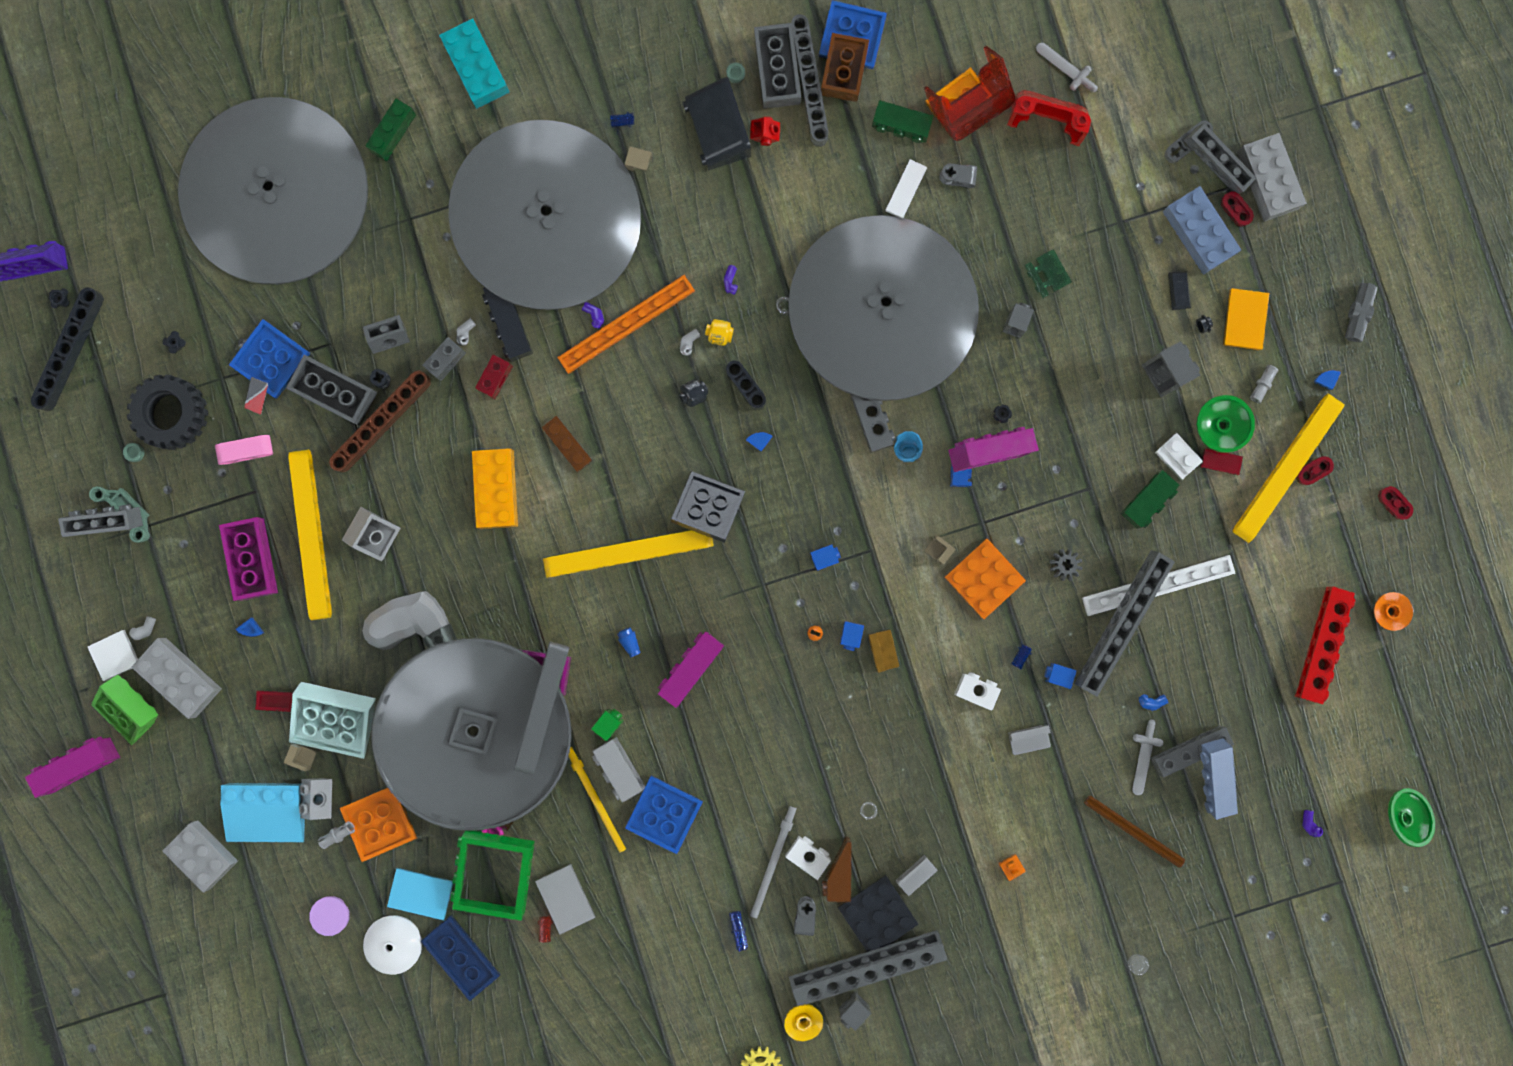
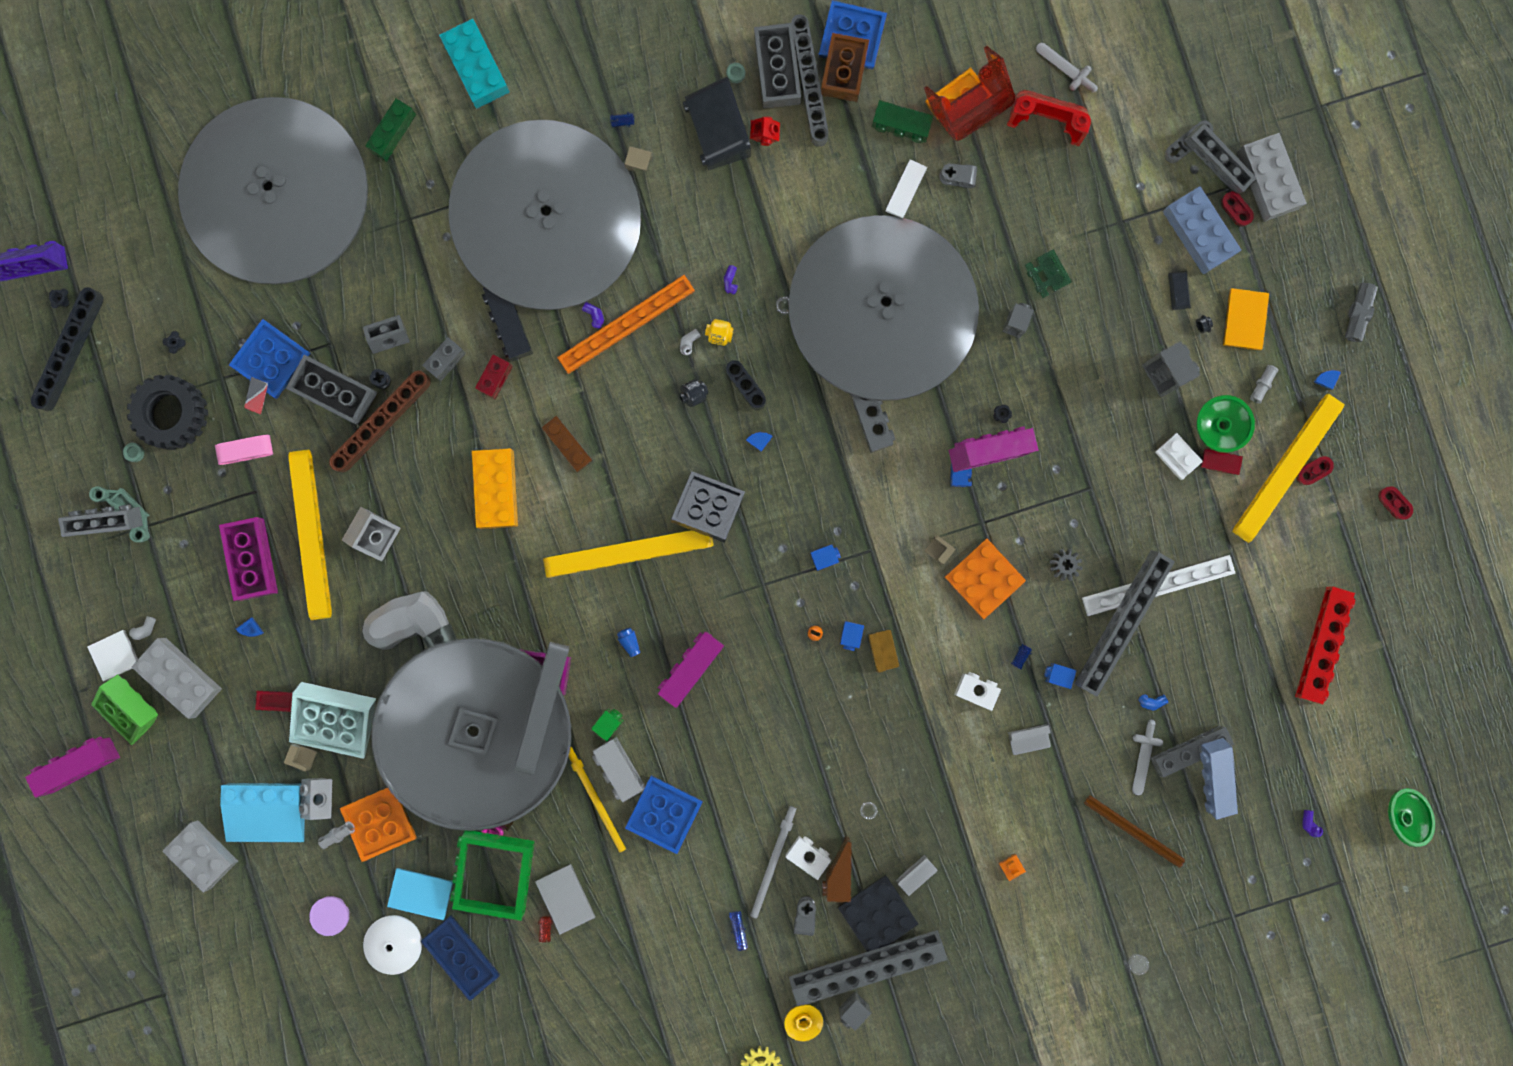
light grey arm [456,318,476,345] -> none
dark azure hair [894,431,923,462] -> none
dark green brick [1120,470,1180,529] -> none
orange dish [1374,592,1413,631] -> none

